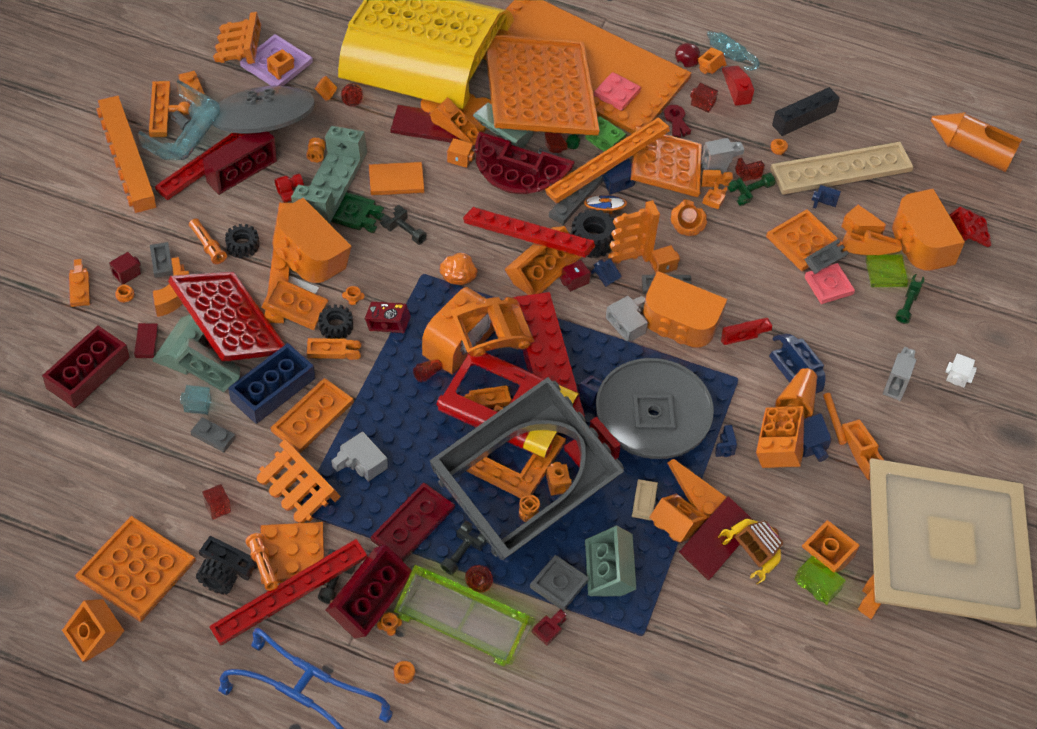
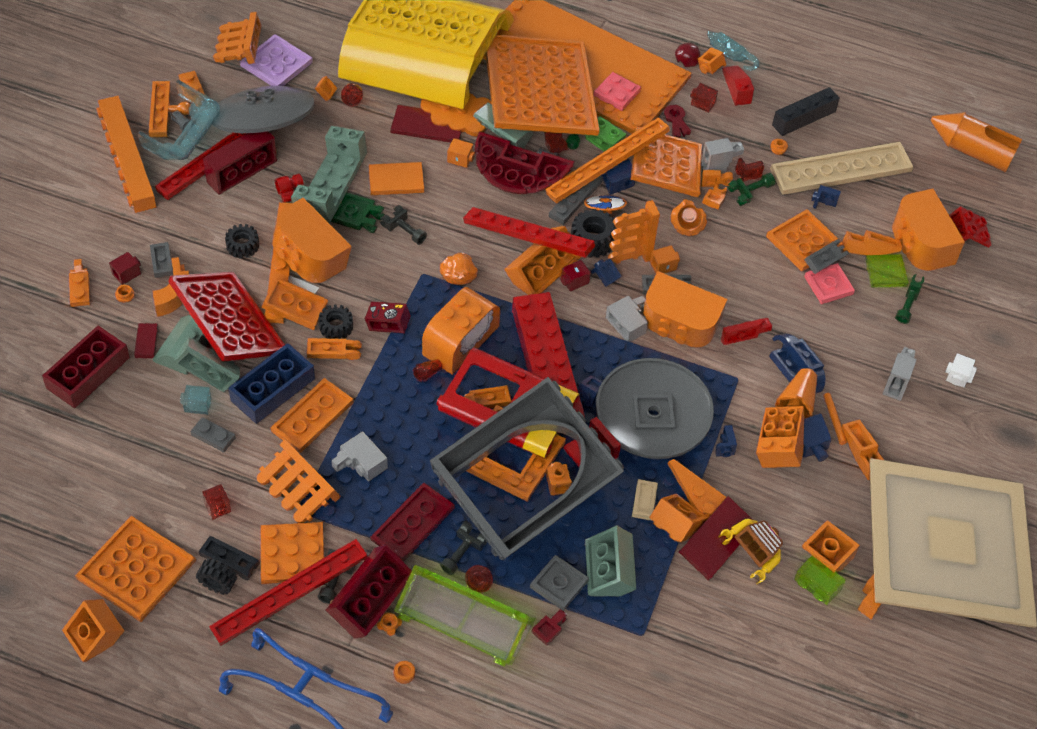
orange pin [189,218,227,264] -> none
orange pin [245,533,278,591] -> none
orange brick [267,49,294,80] -> none
orange wheel [306,138,326,163] -> none
orange plate [342,286,365,305] -> none
orange slope [430,97,481,146] -> none
orange window [451,297,534,357] -> none
orange wheel [519,495,540,522] -> none
orange slope [841,204,886,236] -> none

